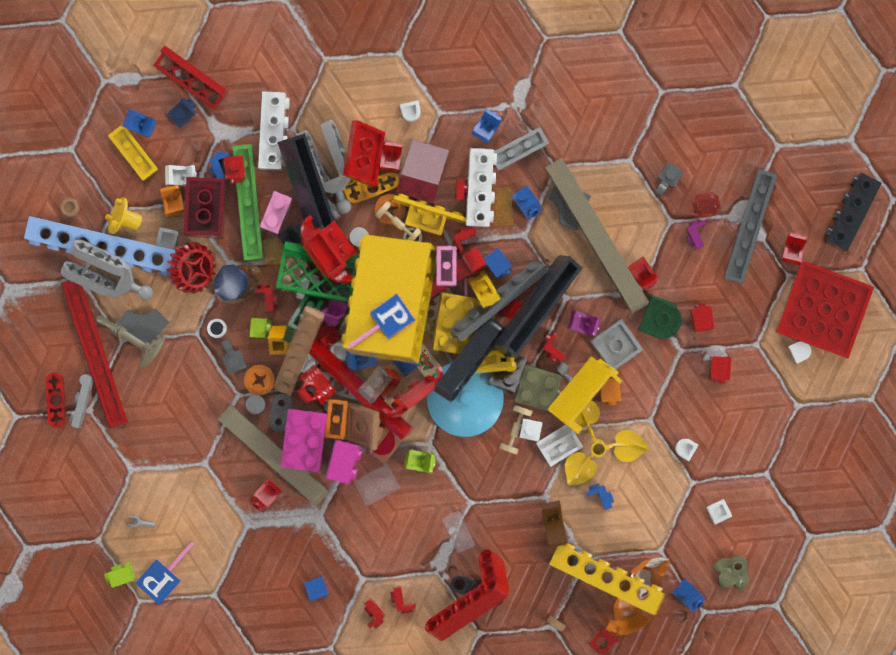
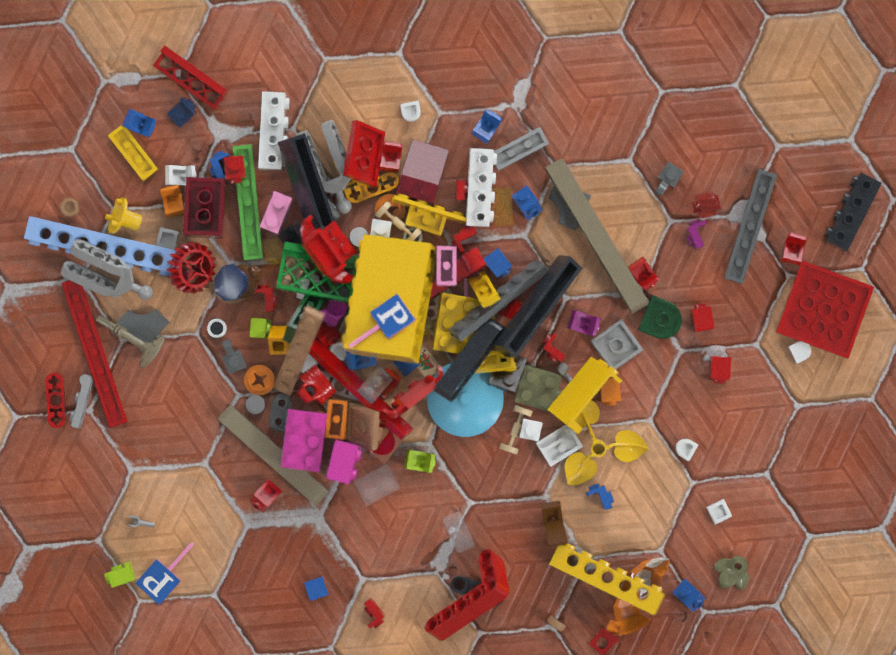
red bracket [390,586,416,614] -> none
none -> white brick [370,219,392,238]

